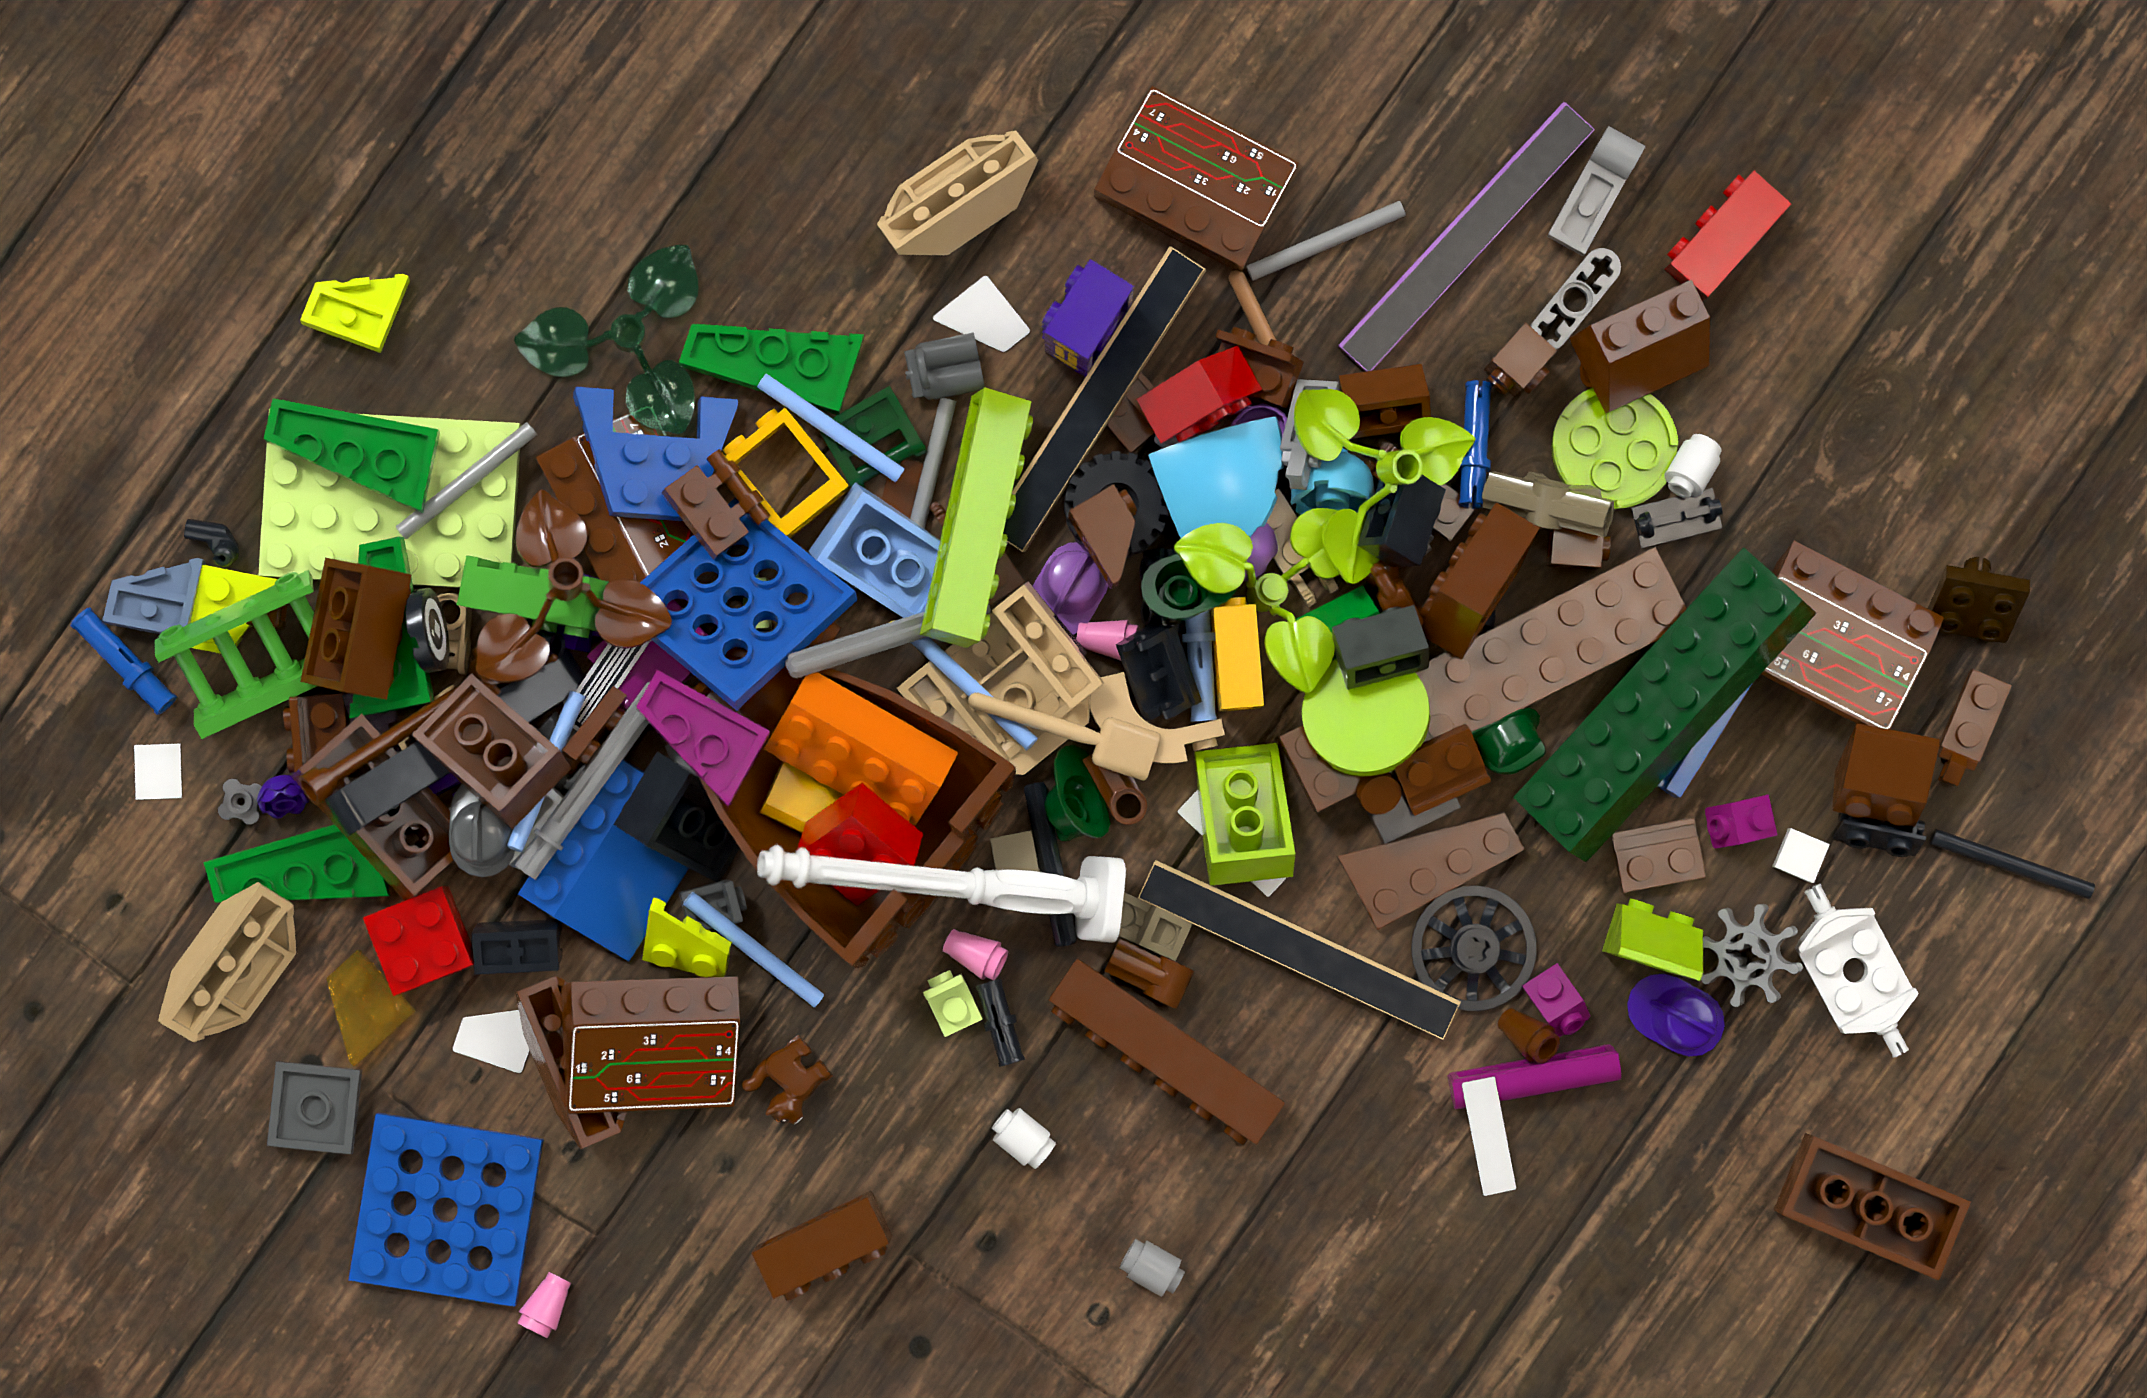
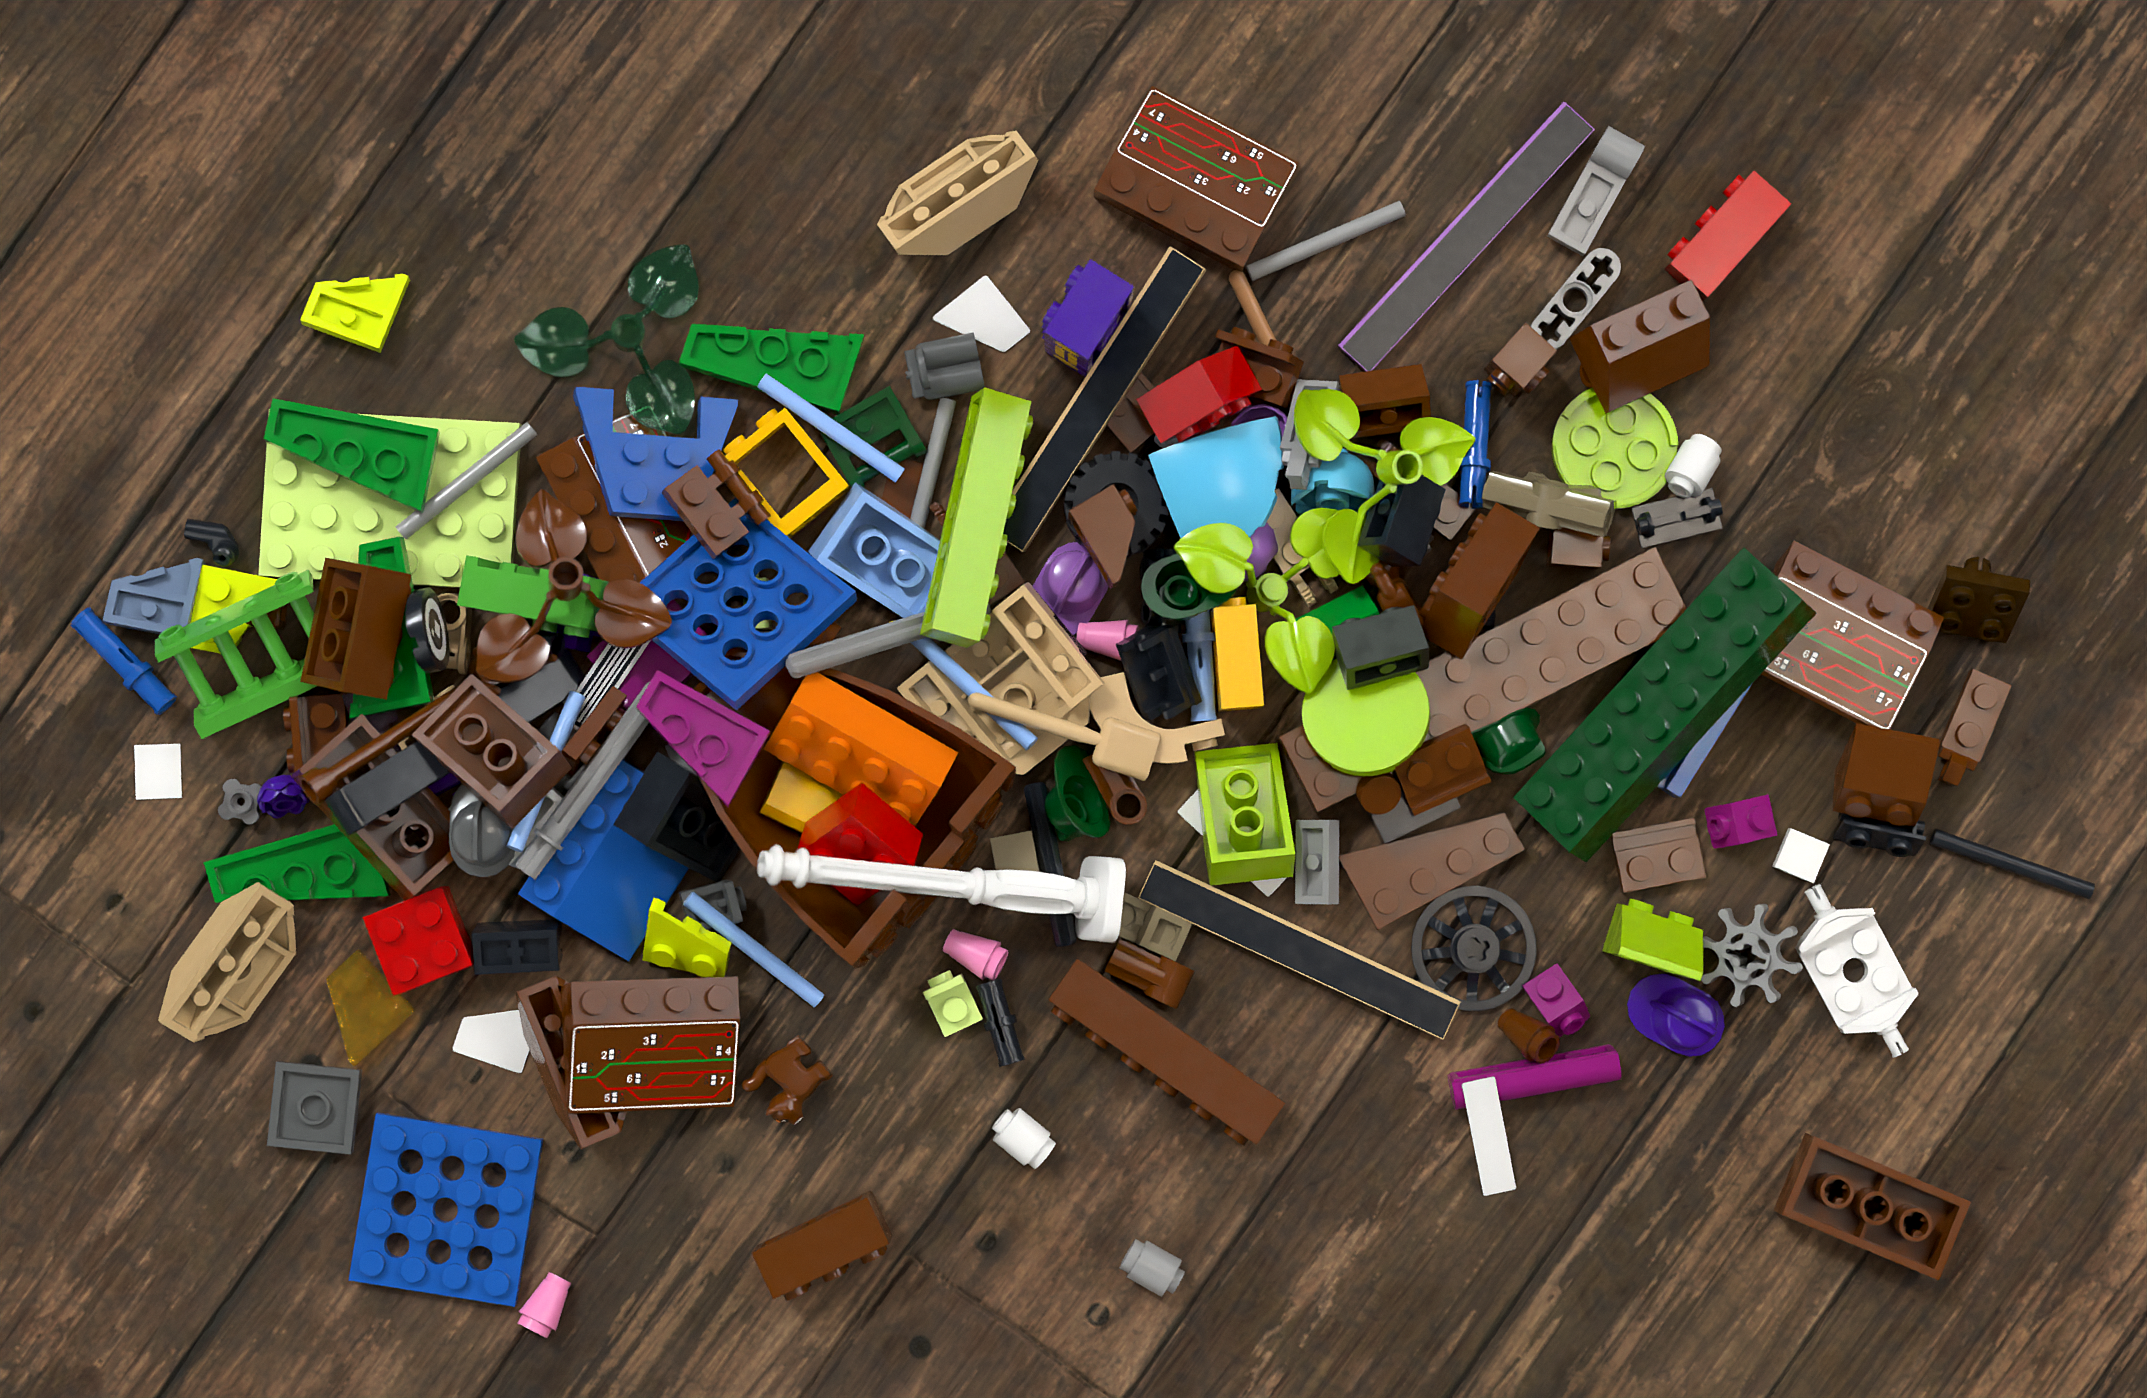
none -> light grey plate [1295,820,1339,904]

